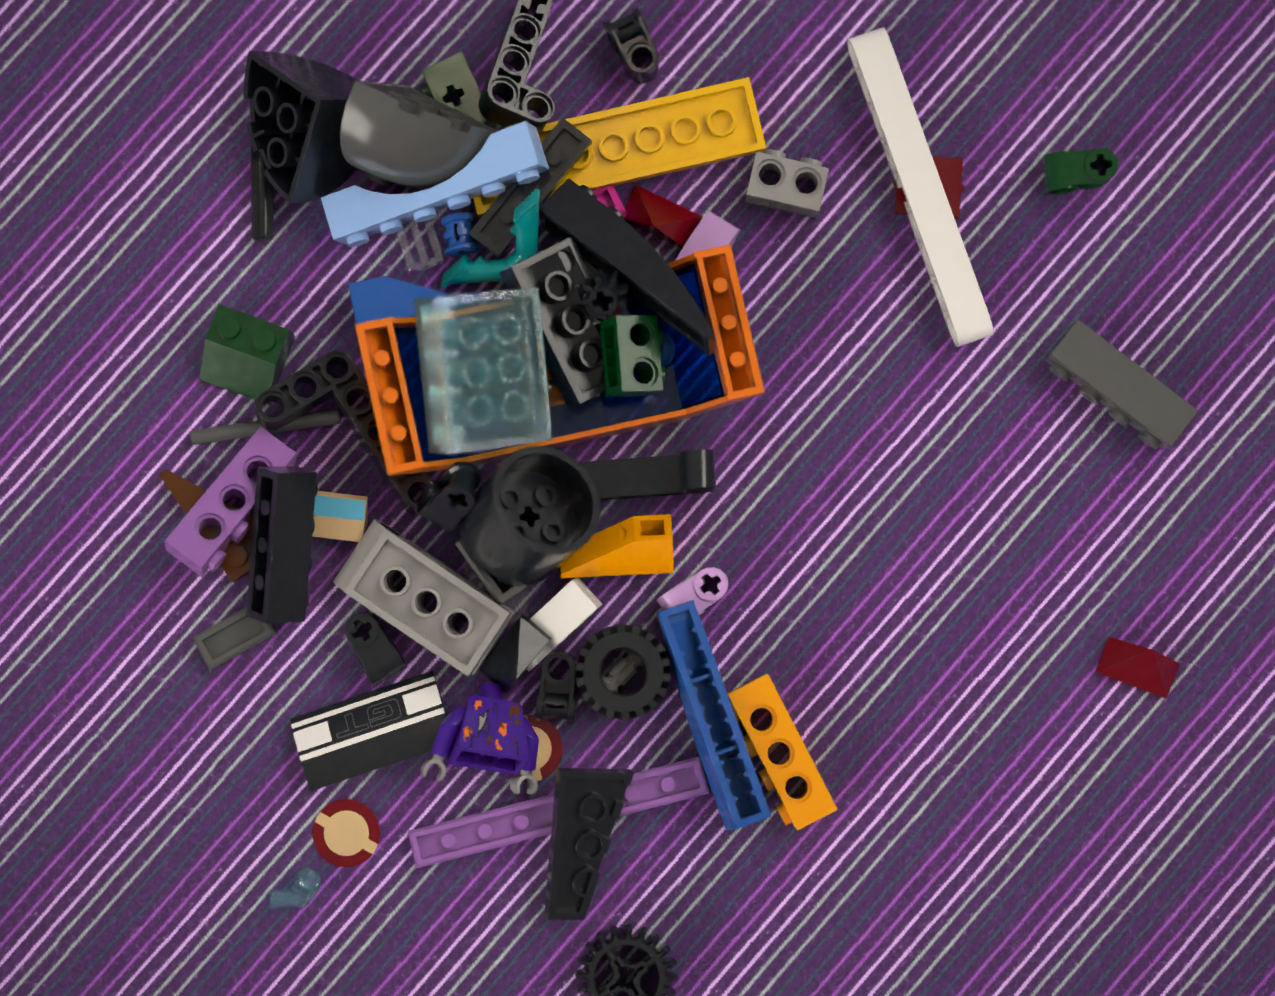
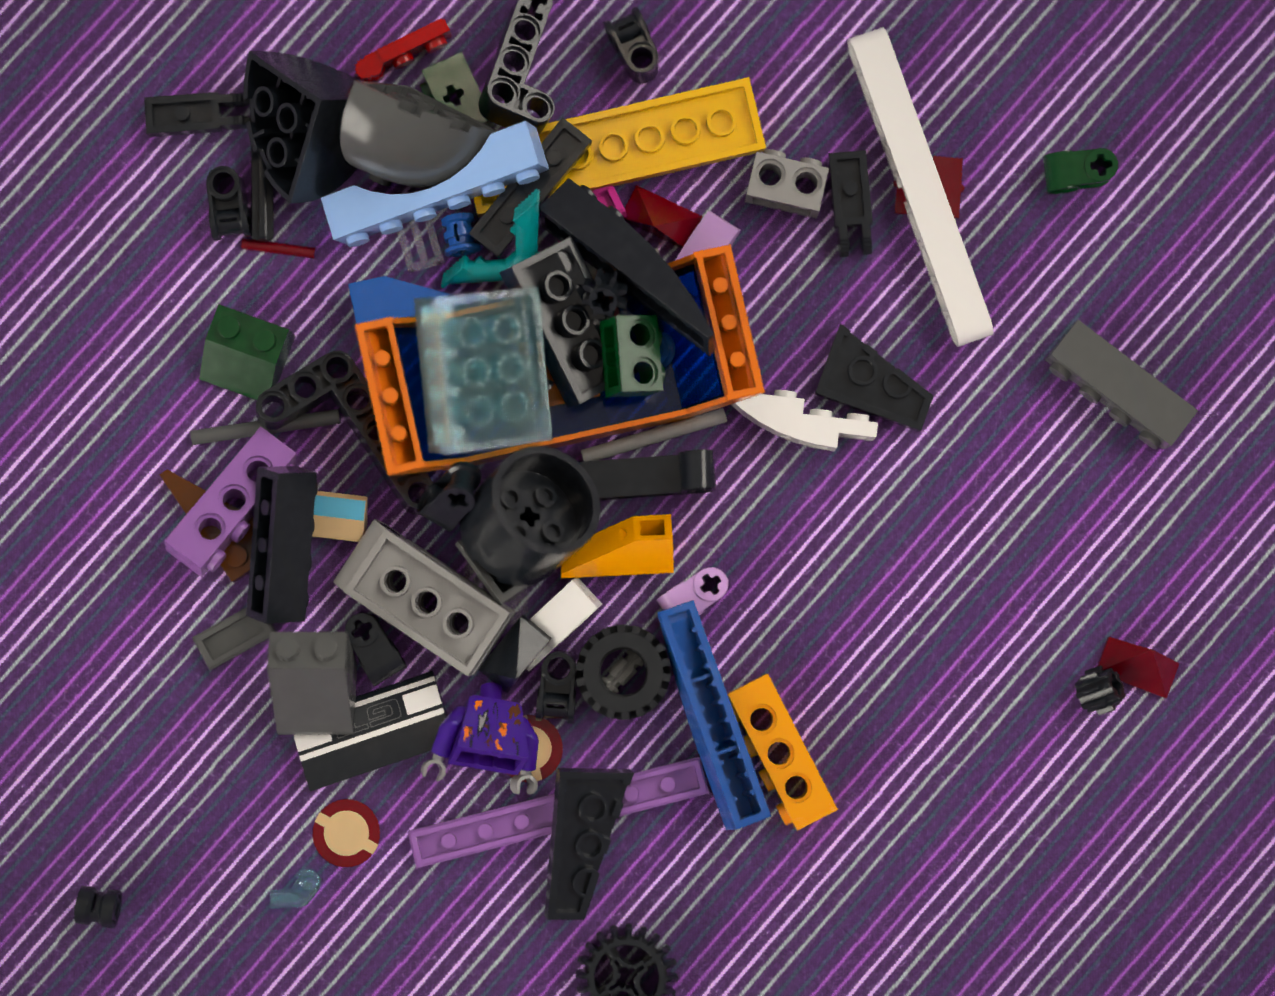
none -> black wheel [74,885,122,929]
none -> black hinge [144,92,251,137]
none -> black piece [206,166,251,241]
none -> dark red piece [241,238,316,259]
none -> dark grey slope [267,632,357,735]
none -> red hinge [354,18,452,82]
none -> light grey bar [581,408,727,462]
none -> white slope [730,390,878,451]
none -> black wing [814,323,933,432]
none -> black hinge [828,150,873,257]
none -> black gear [1075,665,1125,716]

